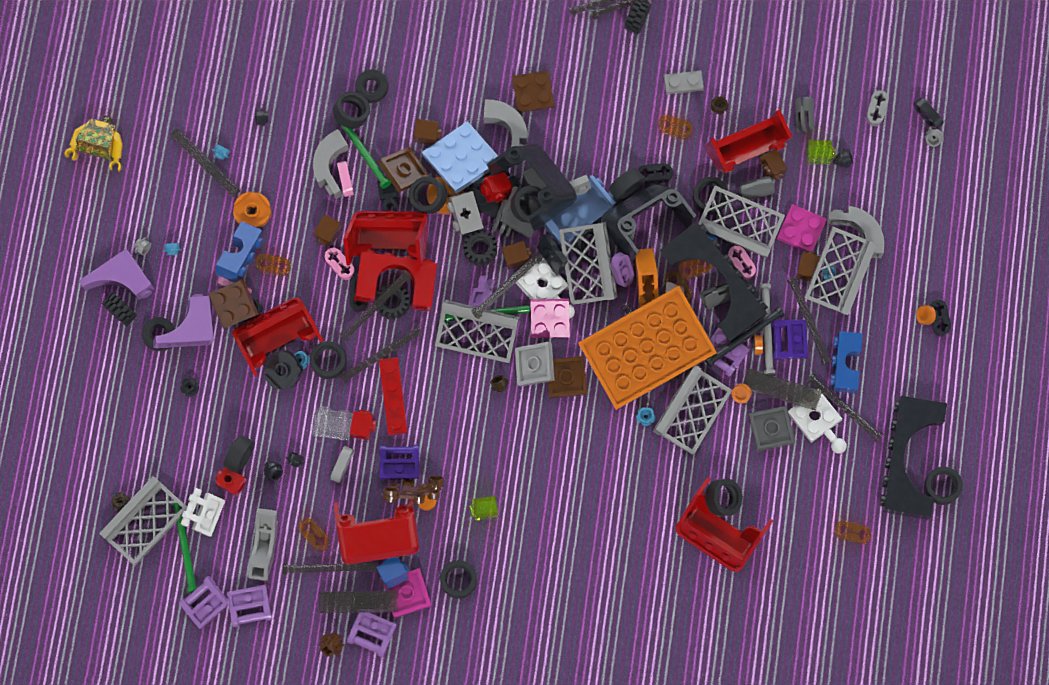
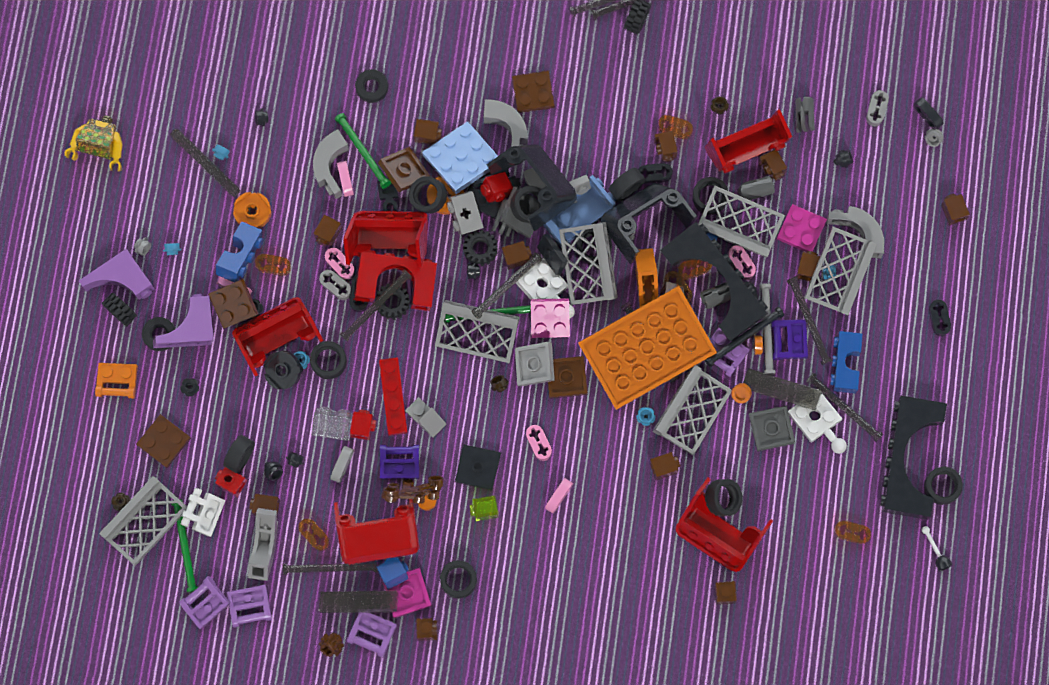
black tyre [333,91,370,129] -> none
clear smoke bar [339,326,423,384] -> none
medium lavender plate [469,276,495,309] -> none
medium lavender plate [611,252,634,287] -> none
light grey plate [664,71,703,95] -> none
clear neon green brick [807,140,835,164] -> none
orange tile [916,305,936,325] -> none
none -> orange plate [95,363,138,399]
none -> reddish brown plate [136,414,191,468]
none -> reddish brown brick [249,494,280,516]
none -> light grey beam [319,270,351,300]
none -> light grey slope [405,397,447,438]
none -> reddish brown brick [416,618,438,641]
none -> black plate [455,444,501,491]
none -> black plate [467,262,480,280]
none -> bright pink beam [526,425,552,461]
none -> bright pink beam [545,478,573,513]
none -> reddish brown brick [649,452,680,480]
none -> reddish brown brick [654,131,678,162]
none -> reddish brown brick [714,581,737,605]
none -> hinge [922,526,953,572]
none -> reddish brown brick [941,194,970,226]

